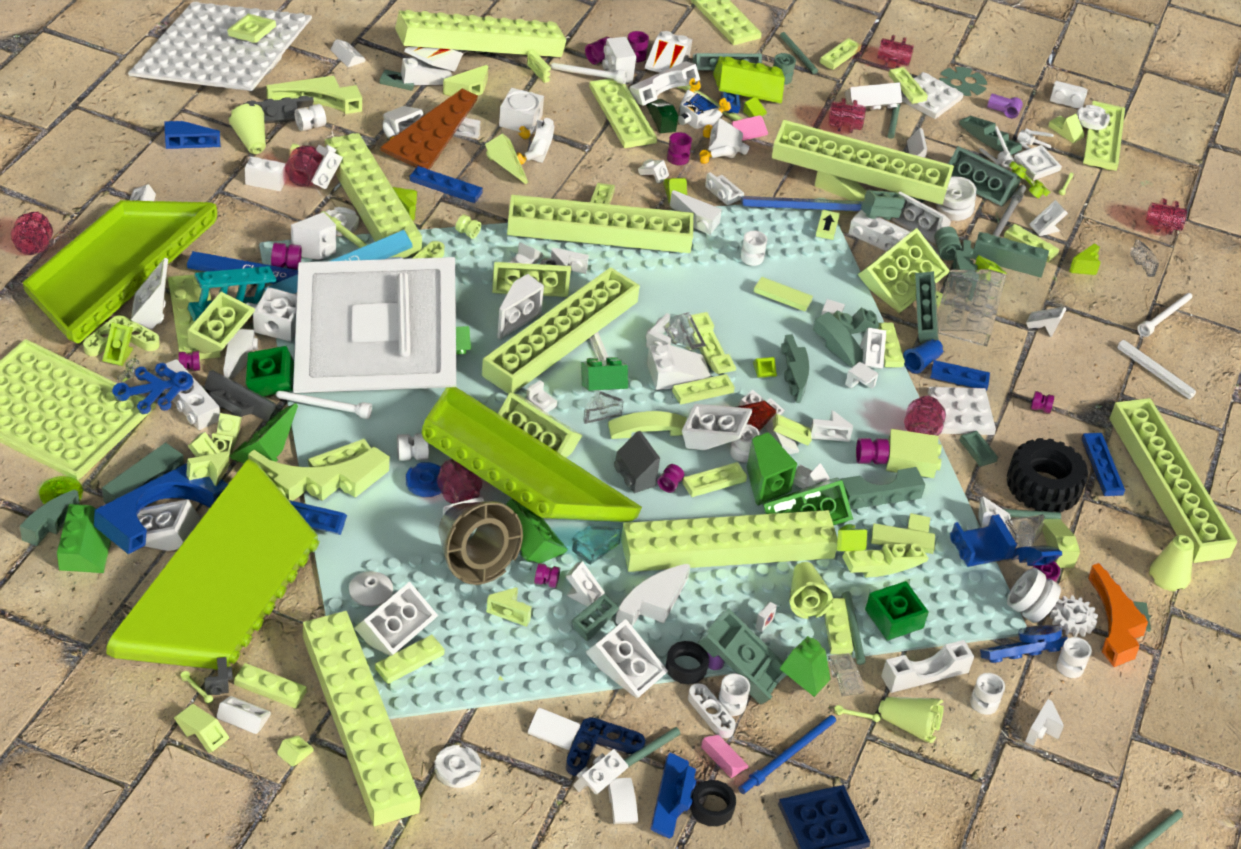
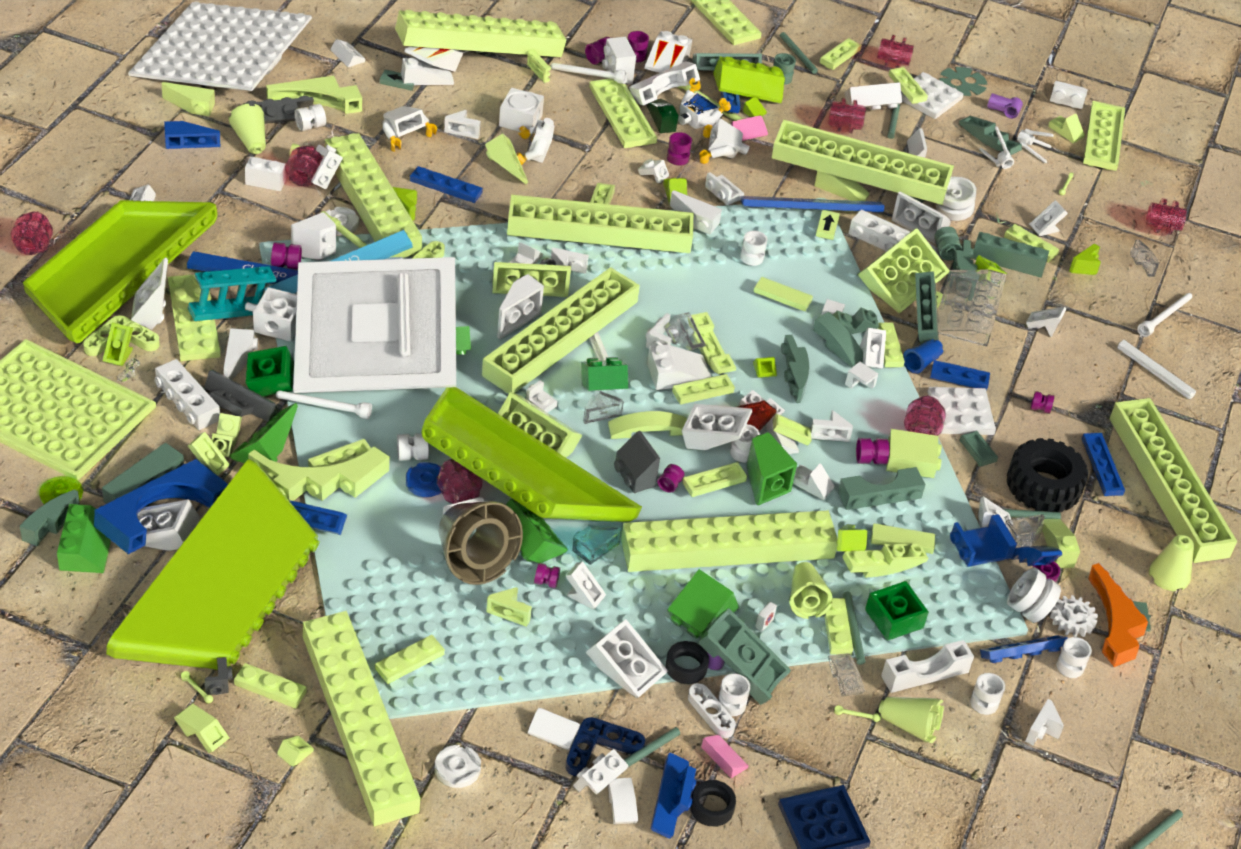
blue plant [112,363,194,414] -> none
magenta wheel [179,351,200,371] -> none
yellowish green slope [186,451,230,486] -> none
yellowish green slope [187,292,255,354] -> none
white slope [217,696,271,734] -> none
yellowish green plate [227,13,276,43] -> none
white dish [349,571,393,607] -> none
white slope [354,582,438,656] -> none
dark orange wing [380,88,478,170] -> none
yellowish green slope [443,65,488,96] -> none
yellowish green wheel [455,214,481,239] -> none
sand green slope [571,593,619,641] -> none
white slope [615,564,690,627] -> none
blue bar [738,715,836,794] -> none
bright green wedge [763,477,853,525] -> none
bright green slope [779,636,831,697] -> none
sand green brick [861,190,905,220] -> none
yellowish green tile [907,513,930,533] -> none
sand green slope [948,146,1022,207] -> none
light grey bar [992,185,1026,237] -> none
lime plant [1009,161,1050,199] -> none
white tile [1013,145,1062,180] -> none
blue tile [1018,625,1062,644] -> none
white tile [1076,105,1110,130] -> none
none -> yellowish green slope [162,82,215,116]
none -> bright green slope [667,569,739,639]

